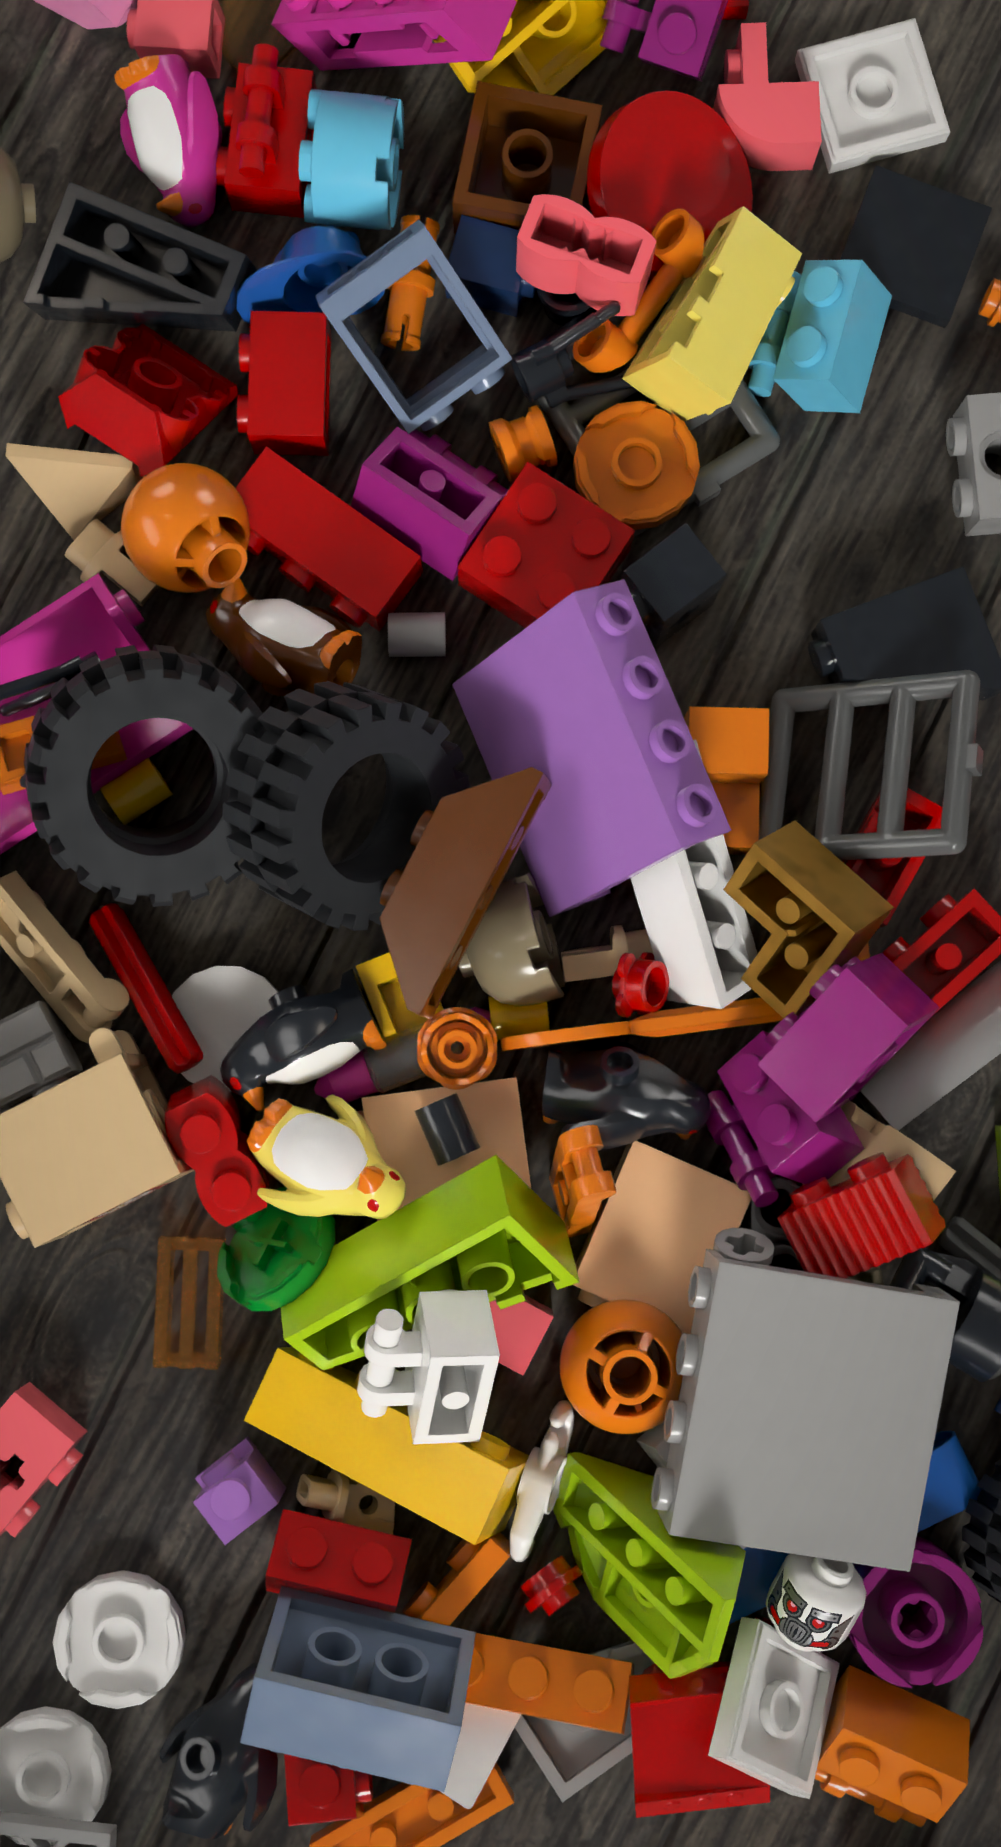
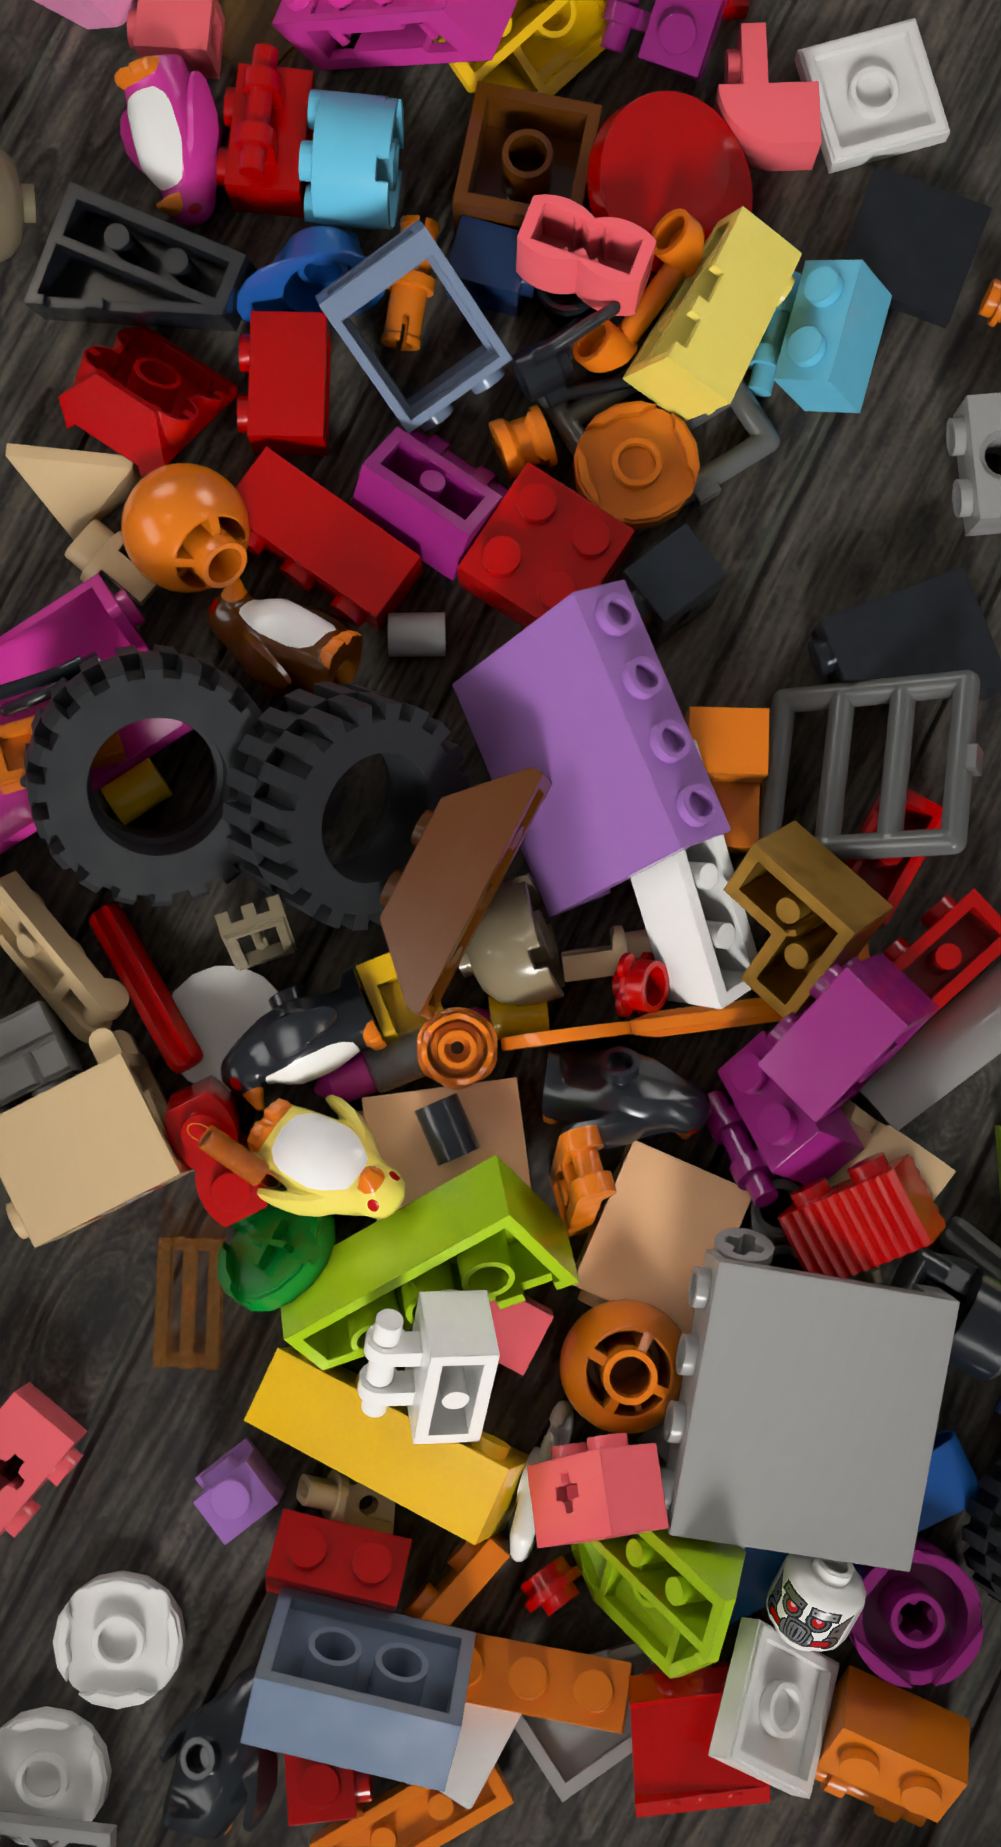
none -> orange piece [187,1123,280,1188]
none -> dark tan tile [214,894,297,971]
none -> coral brick [527,1433,669,1548]

